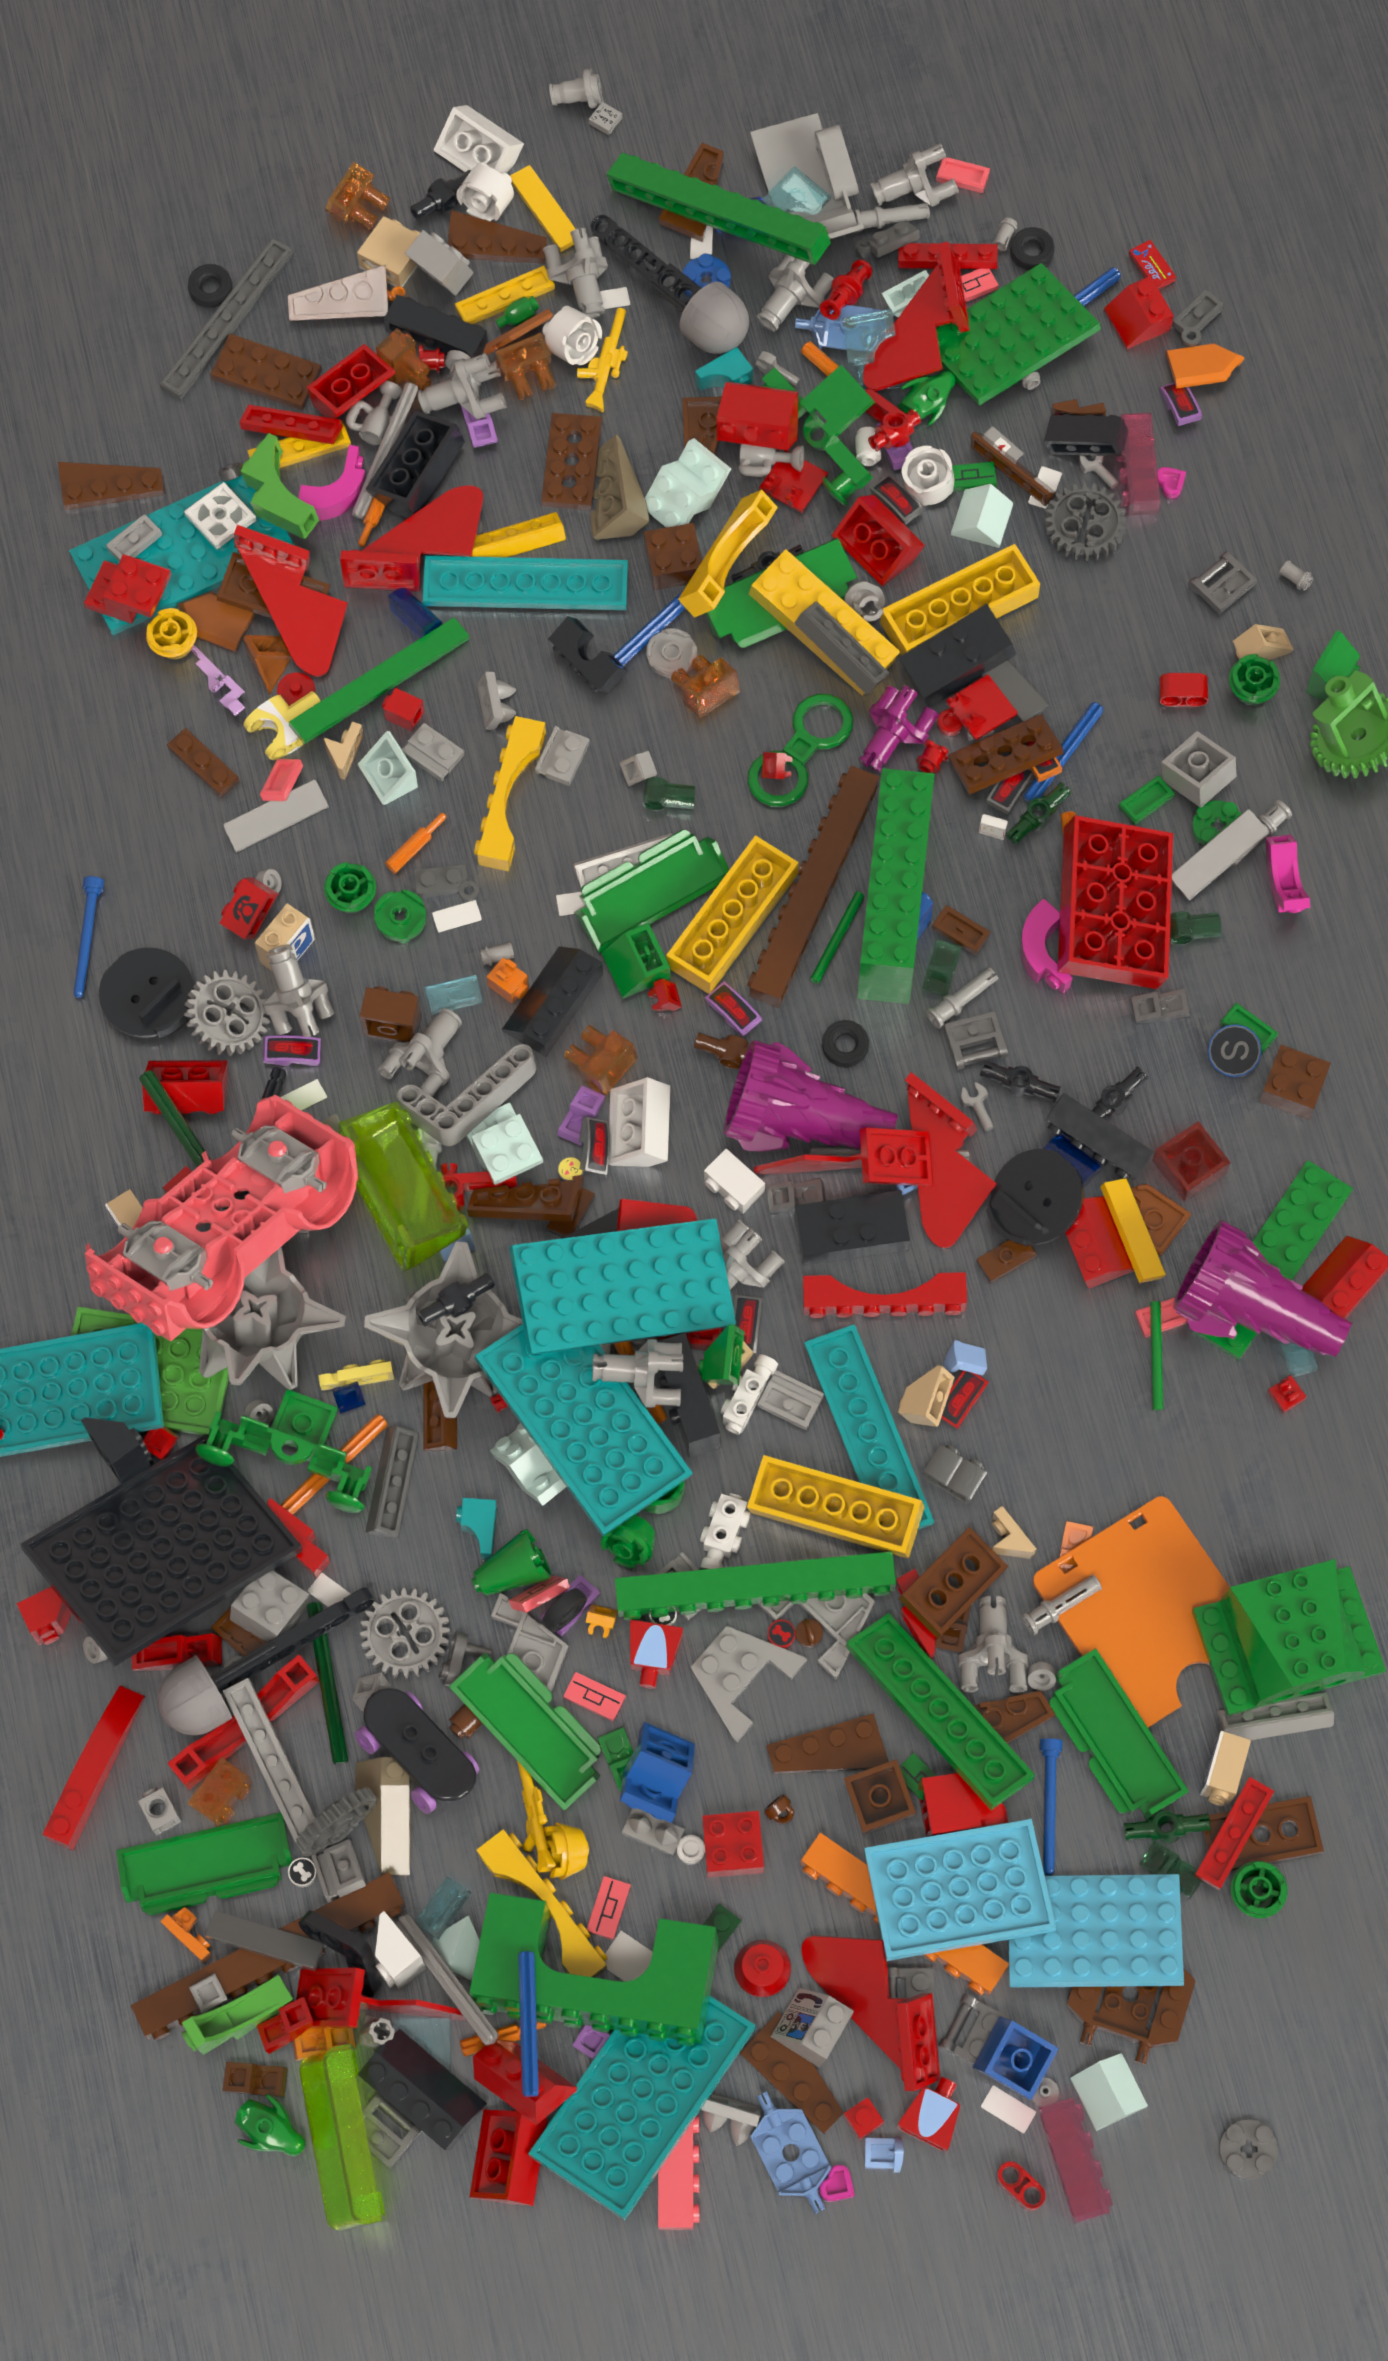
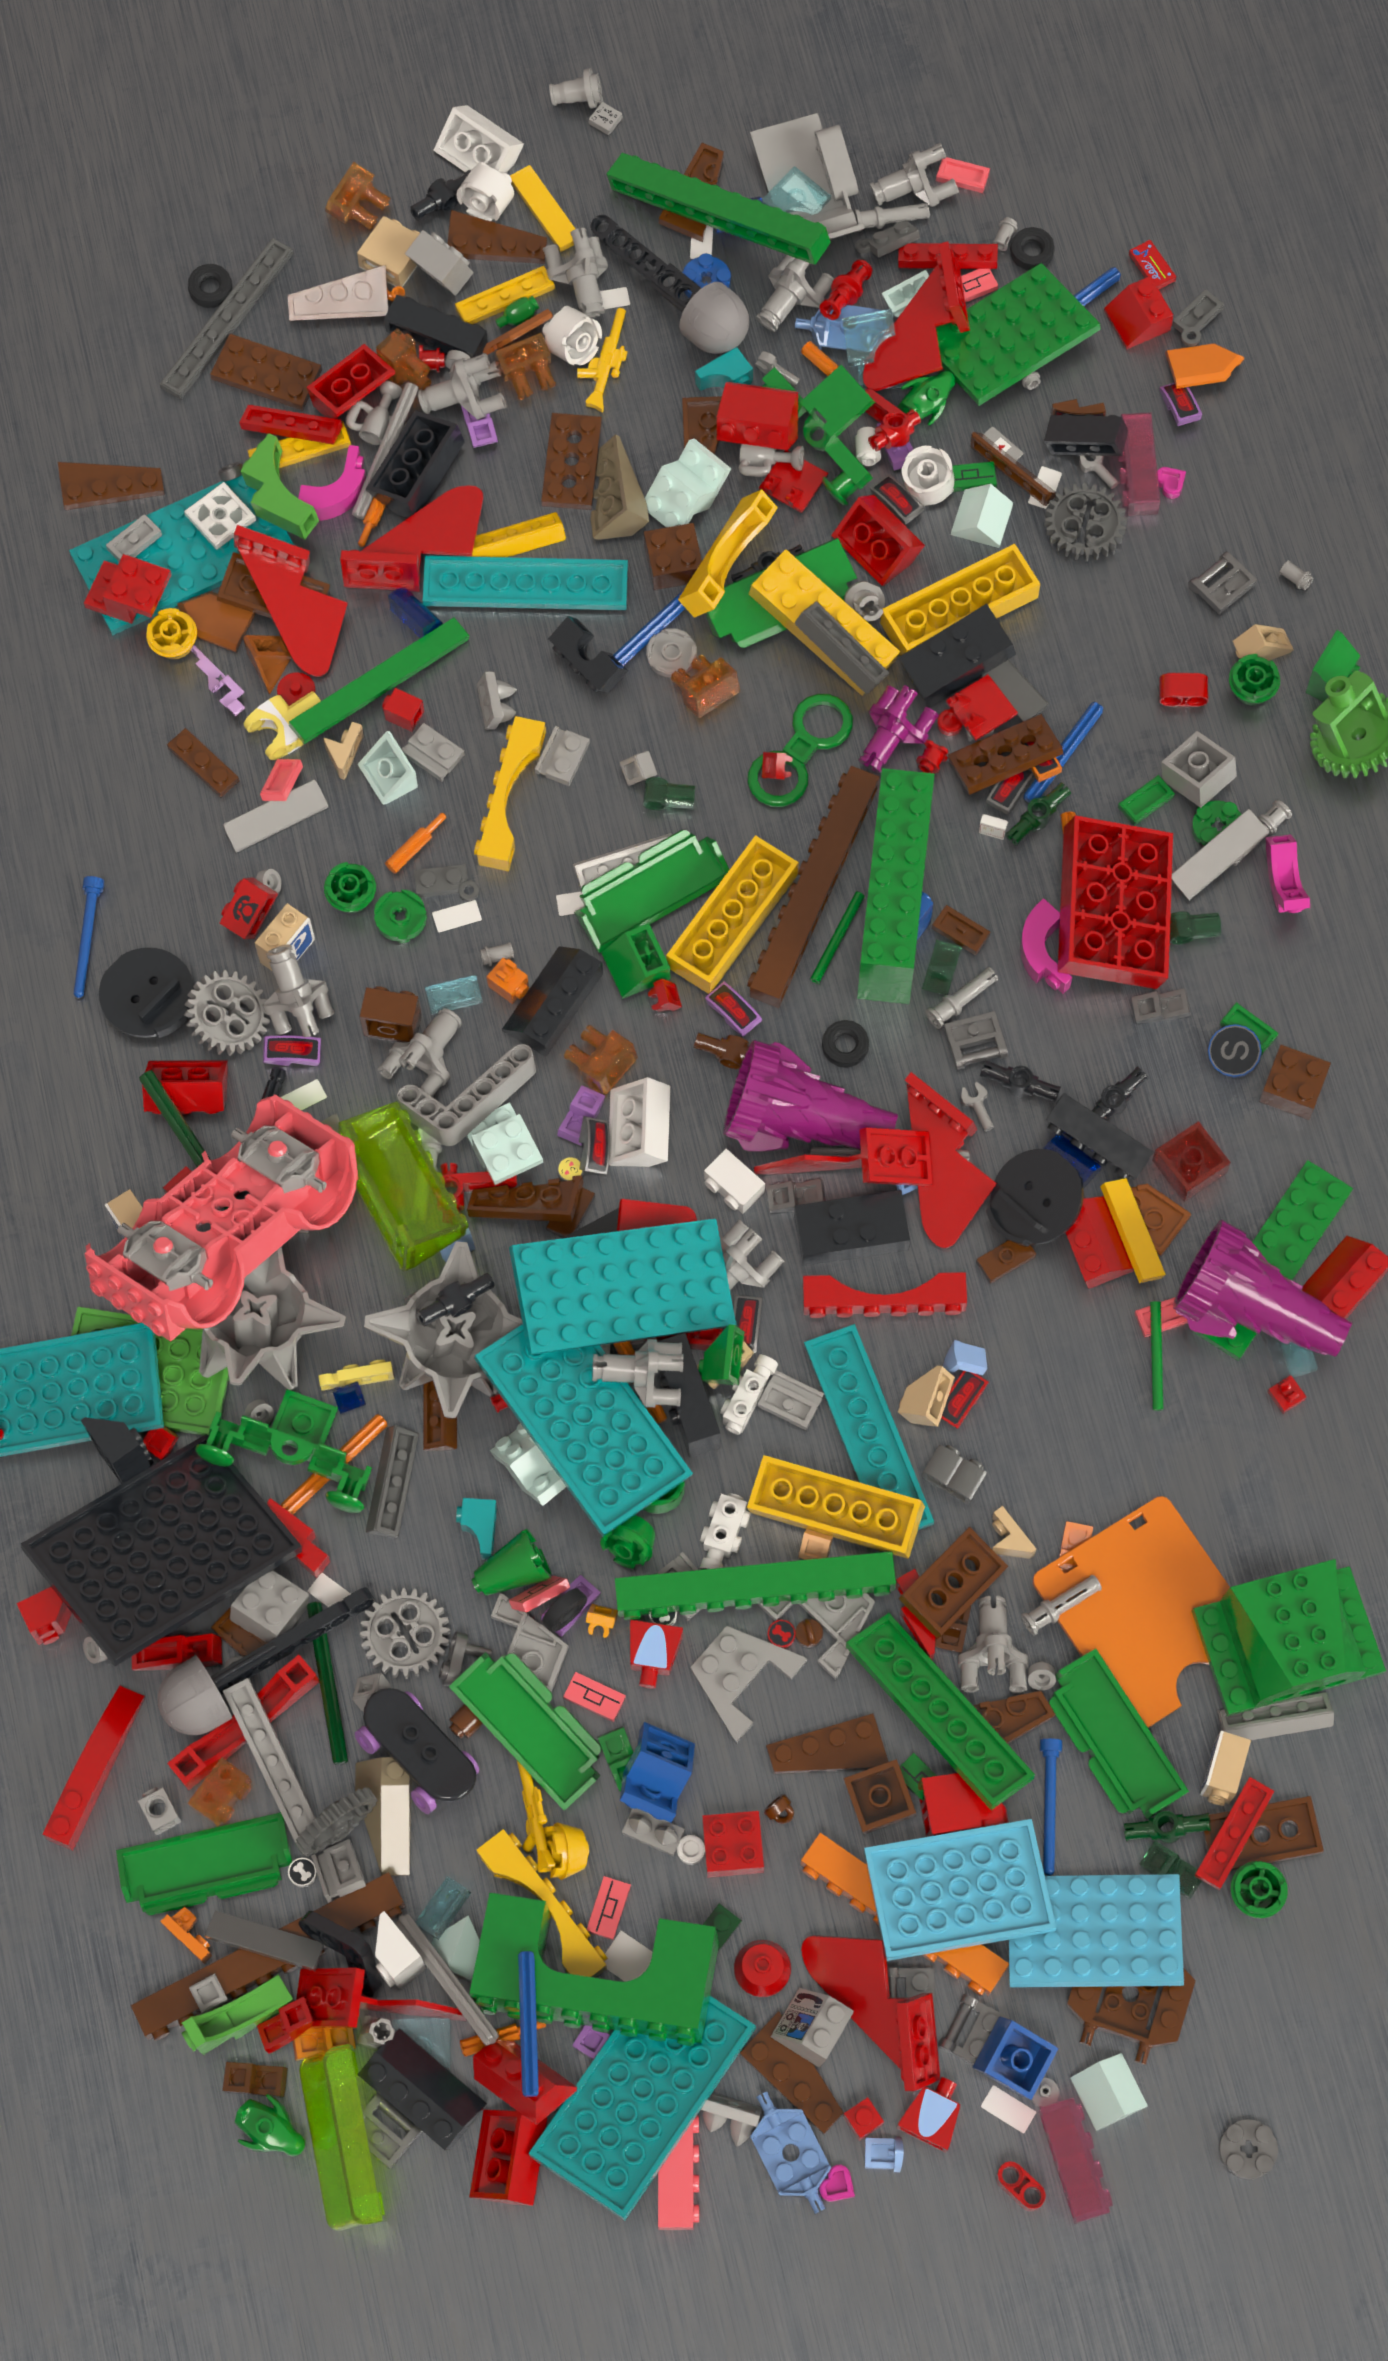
none -> light nougat plate [798,1529,833,1560]

